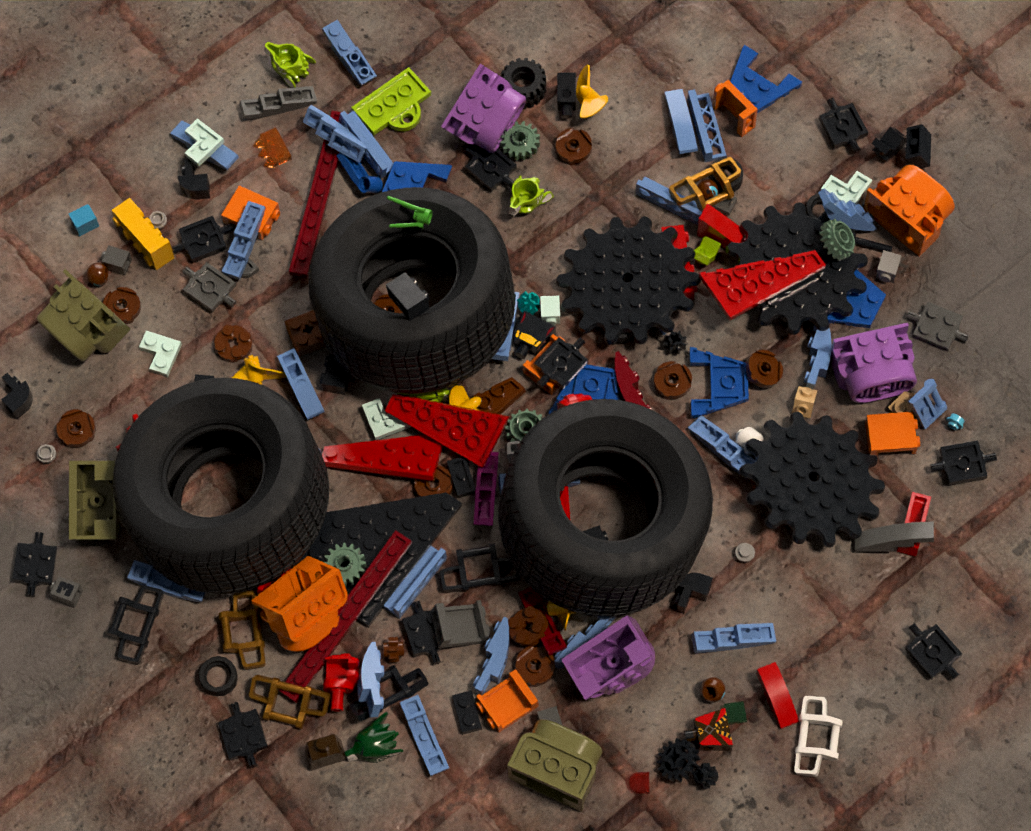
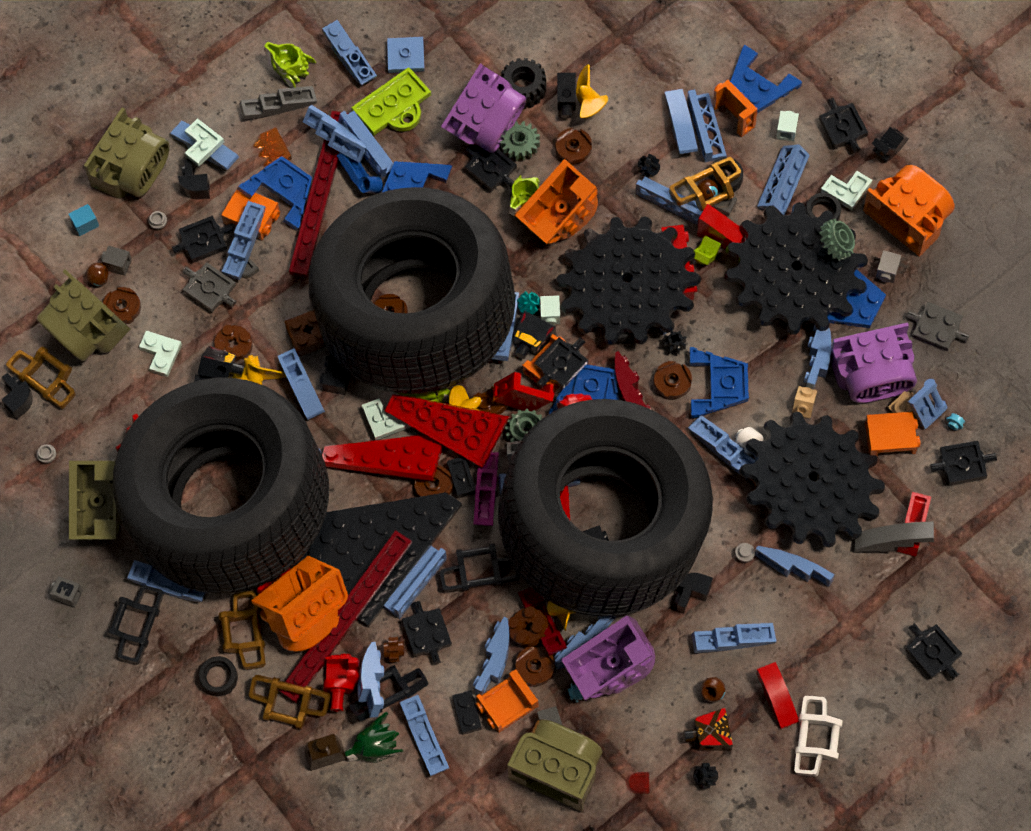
black plate [12,532,57,597] -> none
reddish brown plate [56,409,96,448] -> none
yellow wedge [112,198,174,270] -> none
black plate [218,702,268,768] -> none
sand green gear [324,543,367,587] -> none
black brick [386,273,430,321] -> none
bright green plant [387,196,432,228] -> none
dark grey panel [431,600,490,648] -> none
black gear [657,738,701,783] -> none
red wing [699,250,826,321] -> none
clear green tile [723,701,747,725] -> none
reddish brown plate [745,350,783,388] -> none
medium blue slope [818,188,876,231] -> none
black bar [855,237,893,252] -> none
black brick [905,124,932,169] -> none
none -> pearl gold bar [6,346,76,409]
none -> olive brick [84,108,170,198]
none -> black torso [197,346,245,378]
none -> blue wing [237,156,312,231]
none -> medium blue plate [387,37,425,73]
none -> red panel [493,372,554,412]
none -> orange brick [515,159,598,244]
none -> medium azure plate [568,683,583,703]
none -> black gear [637,153,660,178]
none -> medium blue slope [755,546,835,587]
none -> medium blue fence [757,144,810,215]
none -> light aqua brick [776,111,799,142]

